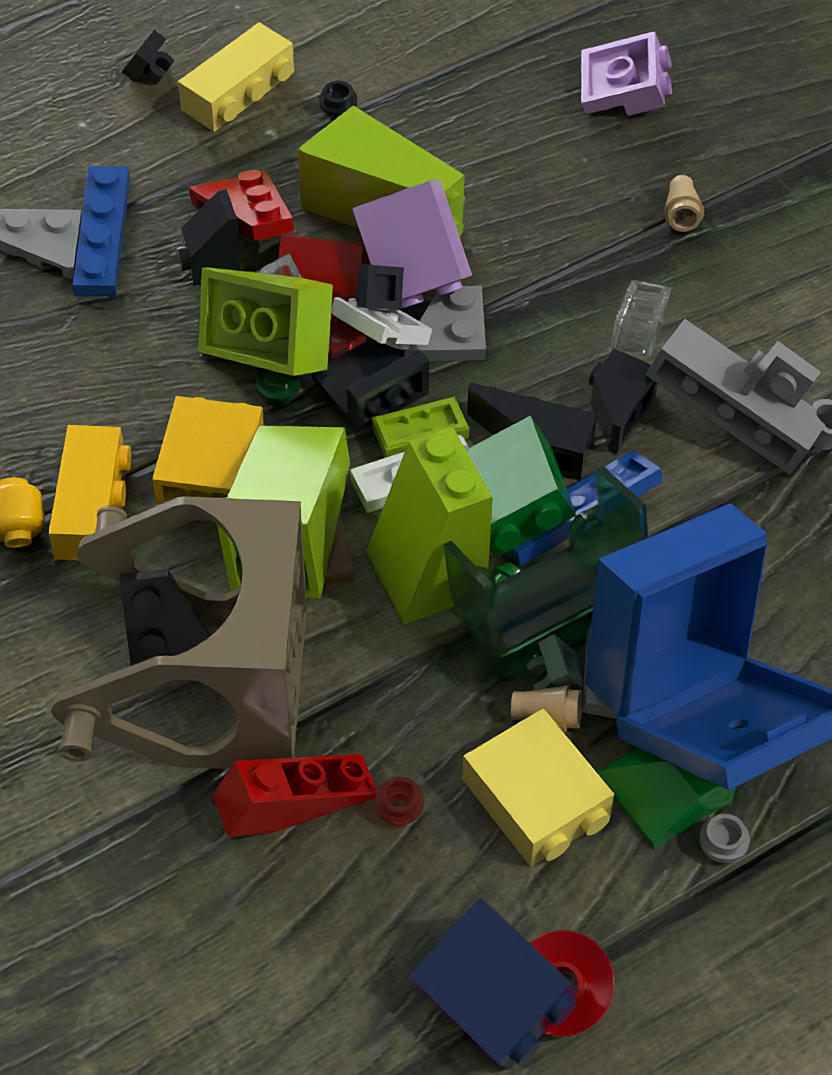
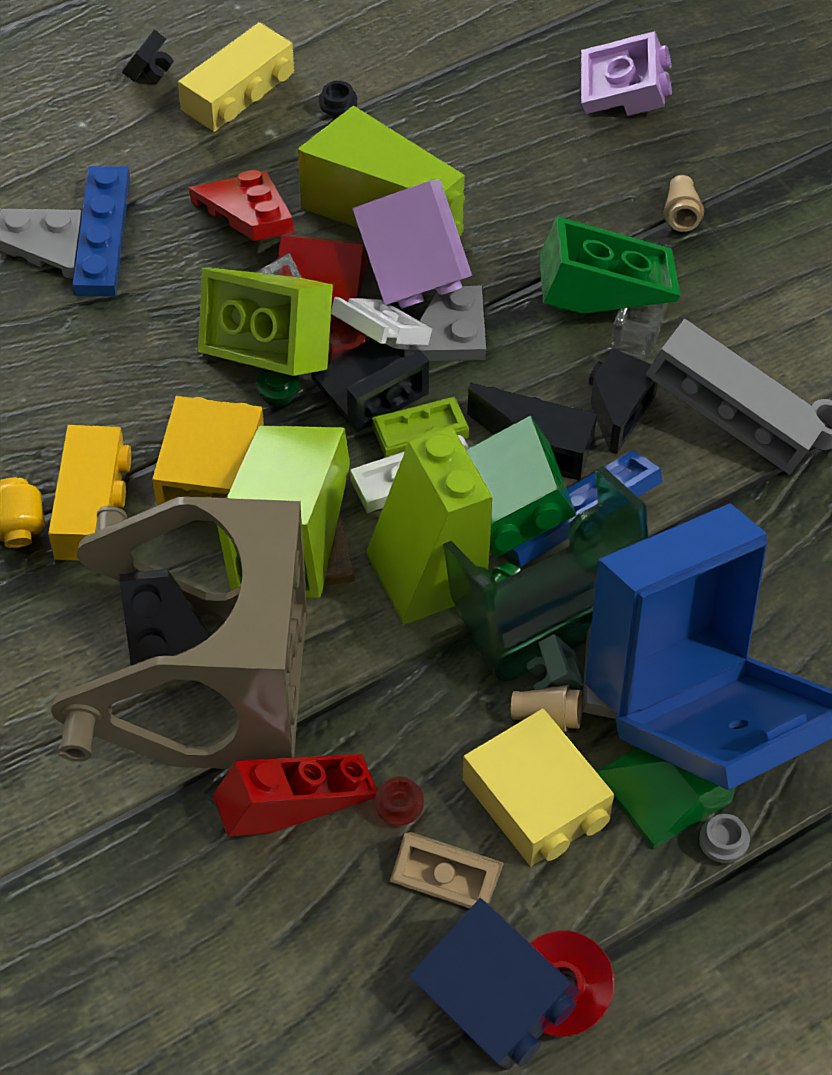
black slope [176,189,241,286] -> none
black tile [356,264,404,310] -> none
light grey bracket [741,341,821,408] -> none
none -> tan slope [390,832,503,908]
none -> green slope [539,216,680,314]

